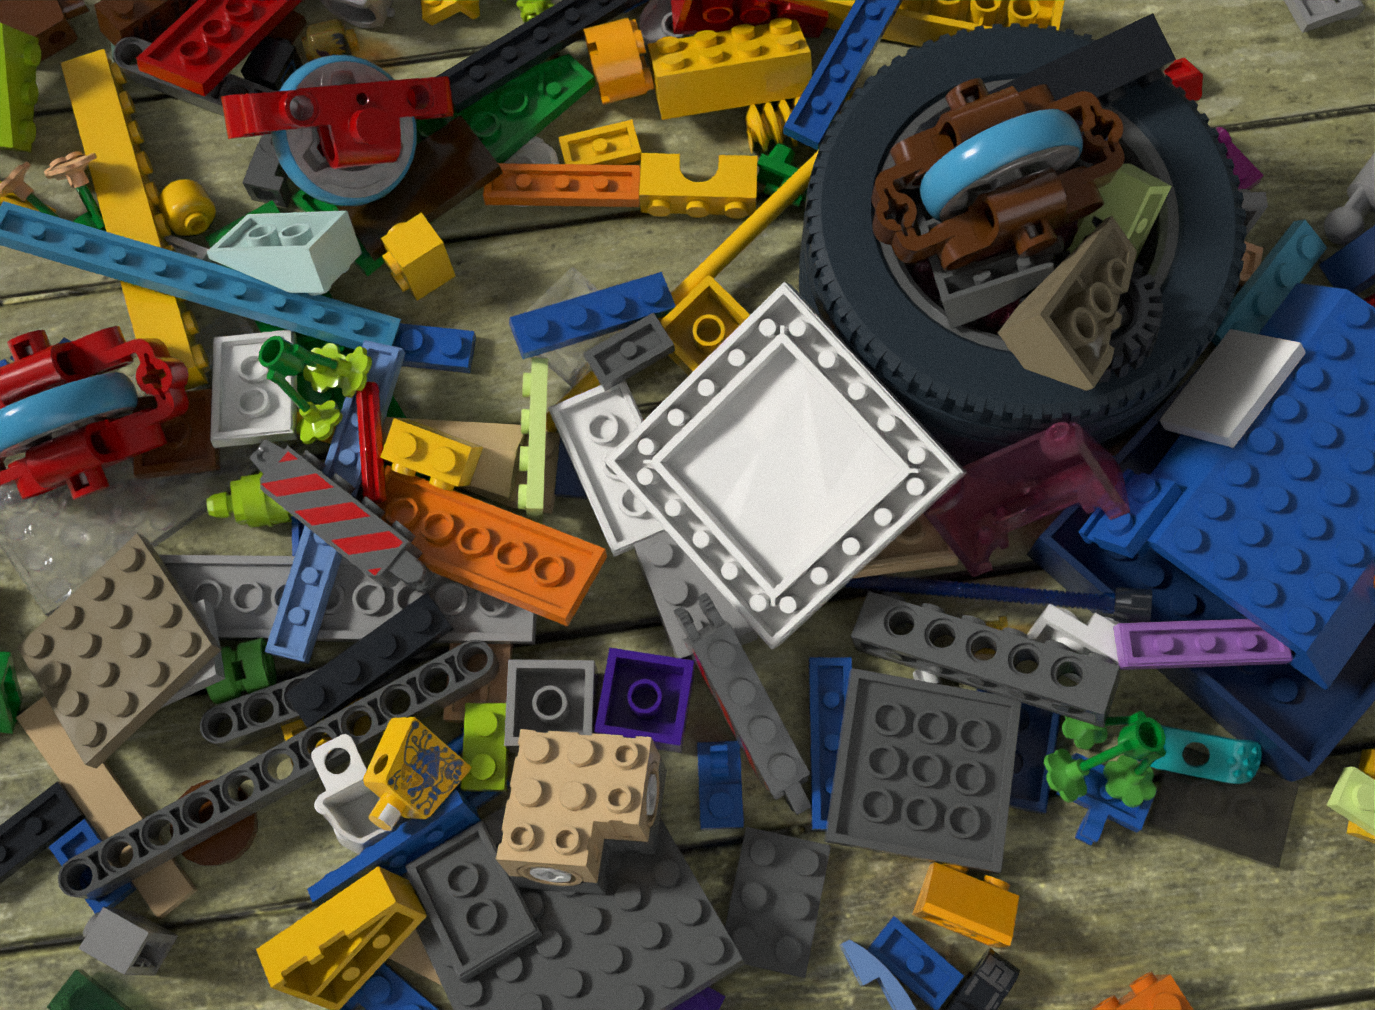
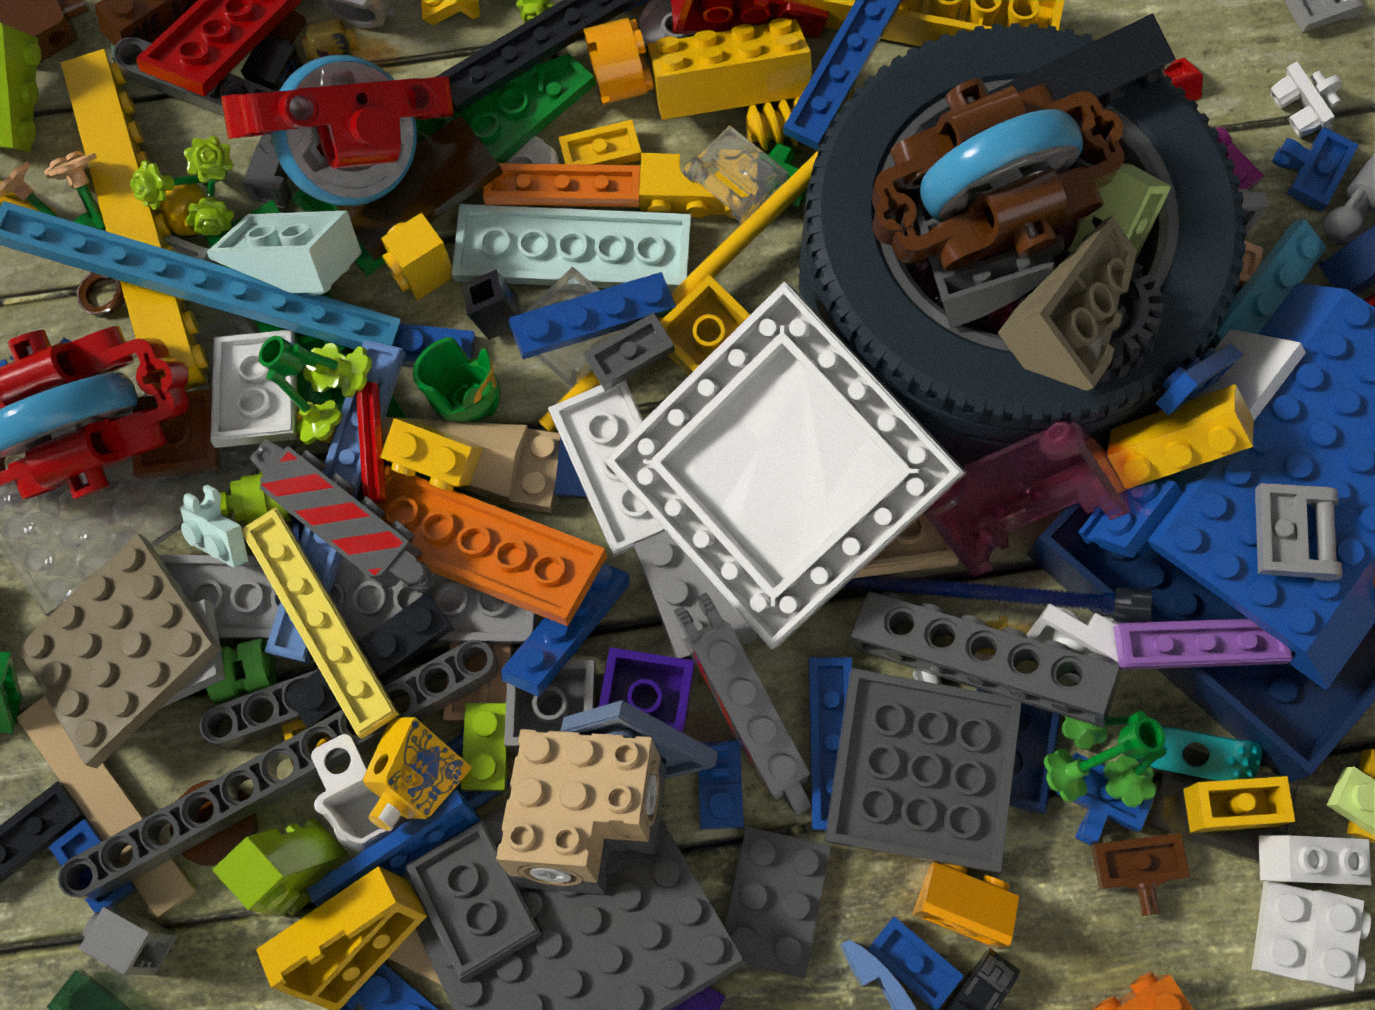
yellowish green plate [518,357,548,524] -> none
none -> reddish brown piece [77,272,125,316]
none -> lime plant [130,136,234,236]
none -> light aqua plate [180,485,248,568]
none -> lime wedge [212,818,348,916]
none -> light yellow tile [242,507,400,739]
none -> green helmet [412,337,501,422]
none -> light aqua plate [452,204,691,291]
none -> black brick [461,269,521,340]
none -> blue plate [501,563,630,697]
none -> sand blue tile [561,700,718,779]
none -> clear plate [682,125,788,223]
none -> reddish brown plate [1091,833,1190,916]
none -> yellow brick [1107,384,1254,489]
none -> blue plate [1156,343,1243,416]
none -> yellow brick [1183,776,1295,833]
none -> white plate [1252,881,1371,991]
none -> light grey plate [1255,483,1342,581]
none -> white brick [1259,835,1371,885]
none -> white hips [1270,61,1343,138]
none -> blue plate [1272,127,1359,212]

